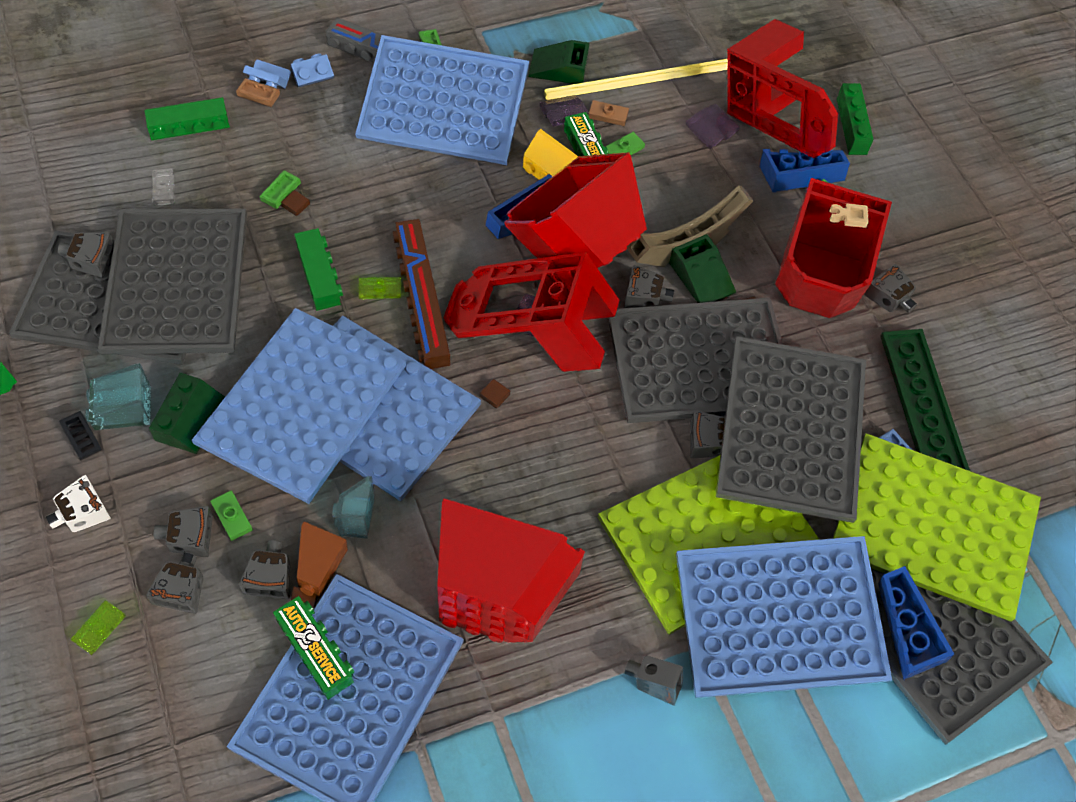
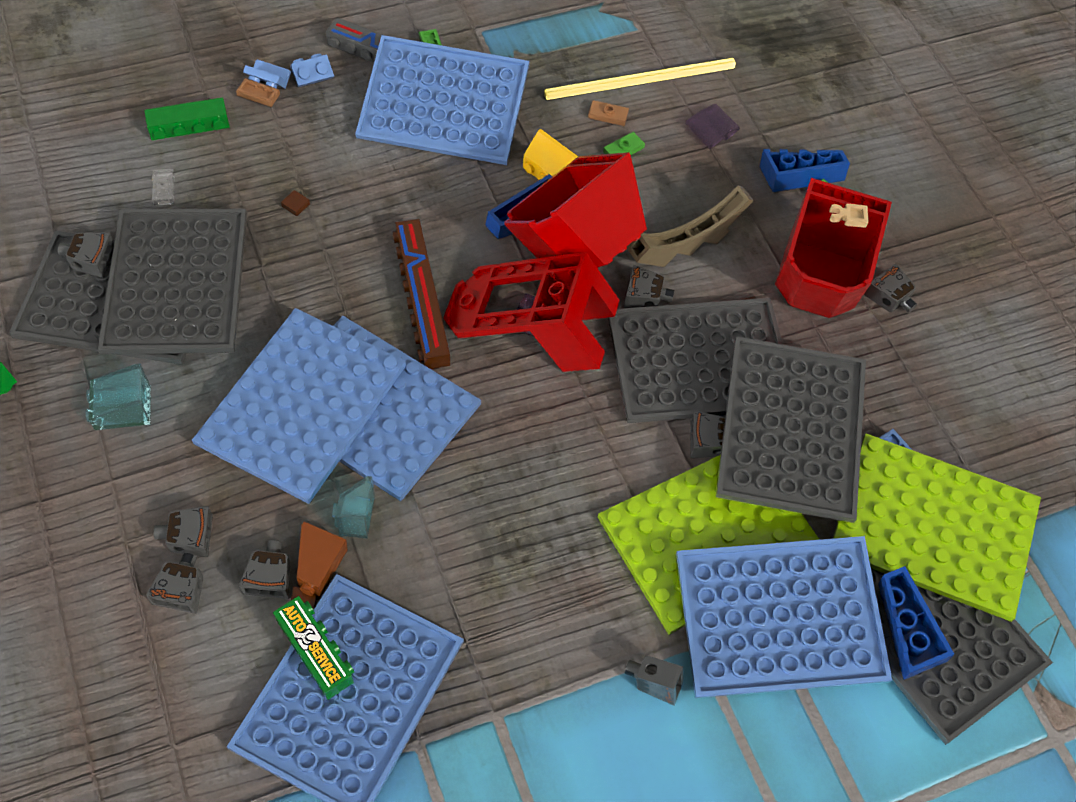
white torso [46,475,111,532] -> none
black slope [59,411,102,461] -> none
clear neon green plate [70,600,126,656] -> none
dark green slope [149,373,225,454] -> none
bright green plate [210,490,253,541] -> none
bright green plate [260,170,301,209] -> none
green brick [294,228,343,311] -> none
clear neon green plate [359,277,401,299] -> none
red windscreen [437,498,585,643] -> none
reddish brown tile [480,379,510,409] -> none
dark green slope [528,40,590,84] -> none
clear purple slope [540,95,589,127] -> none
brick [564,112,609,156] -> none
dark green slope [669,234,736,303] -> none
red bracket [727,19,838,158] -> none
green brick [837,83,874,155] -> none
dark green plate [880,329,970,471] -> none

